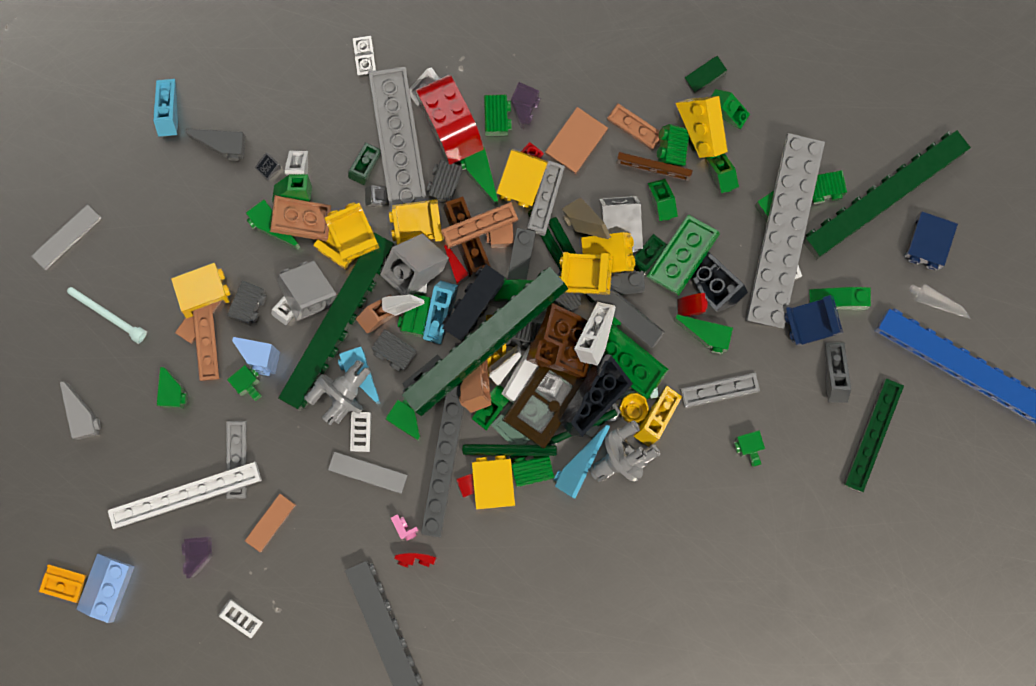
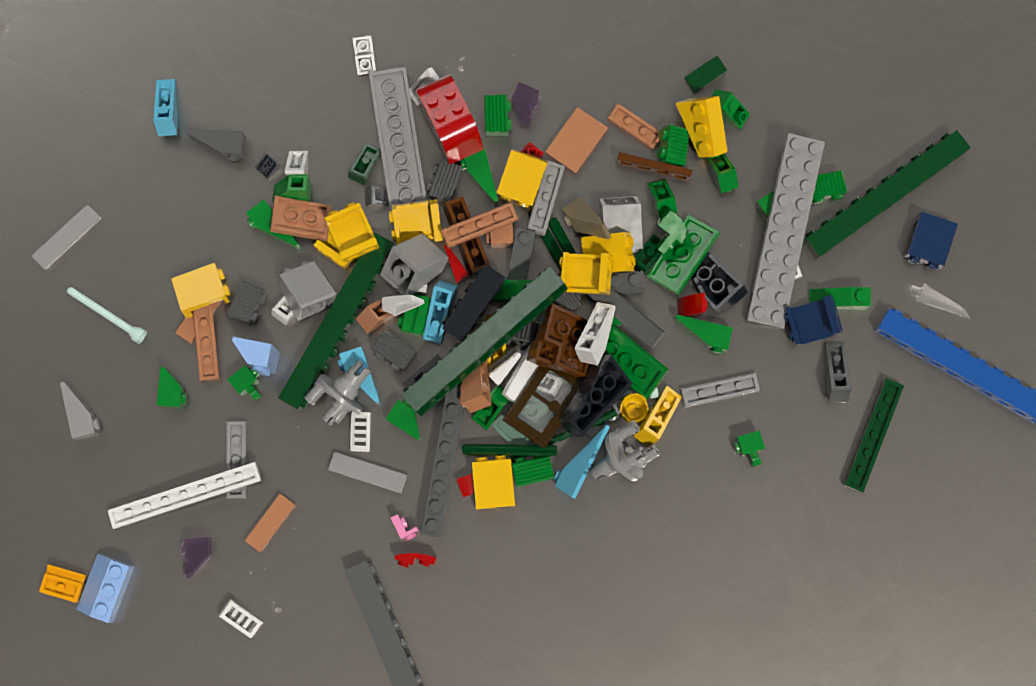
none -> brick [656,207,686,254]

